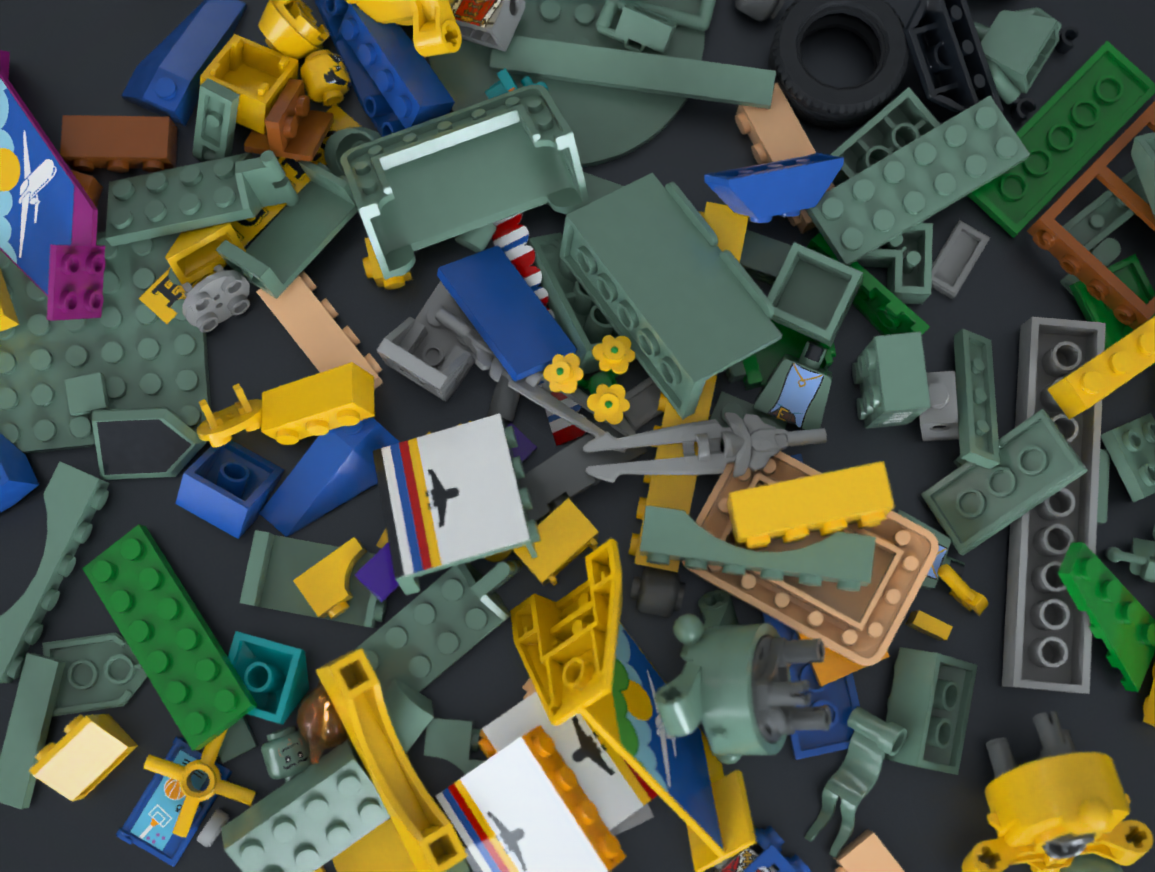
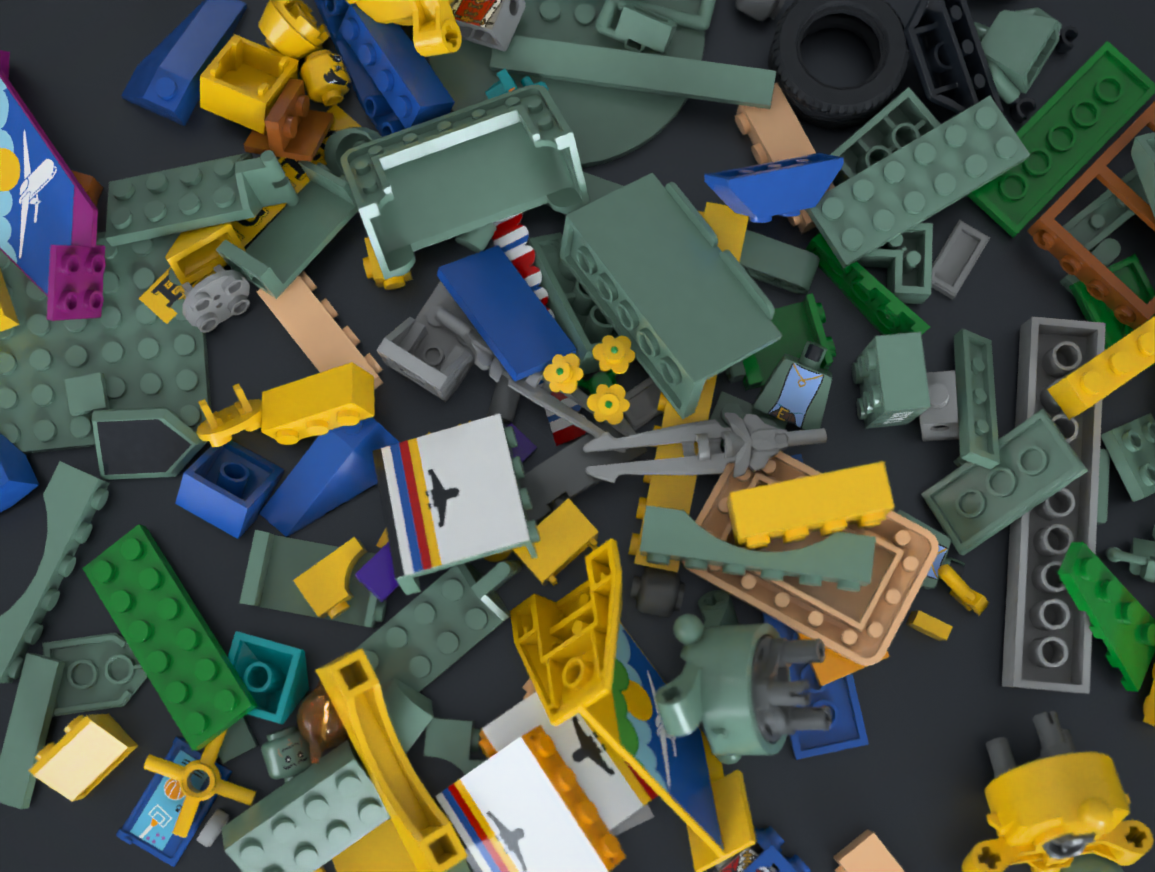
dark orange brick [60,115,178,173] -> none
sand green plate [192,78,240,162] -> none
sand green piece [767,242,863,347] -> none
sand green flag [805,706,907,858] -> none
sand green slope [884,647,978,775] -> none

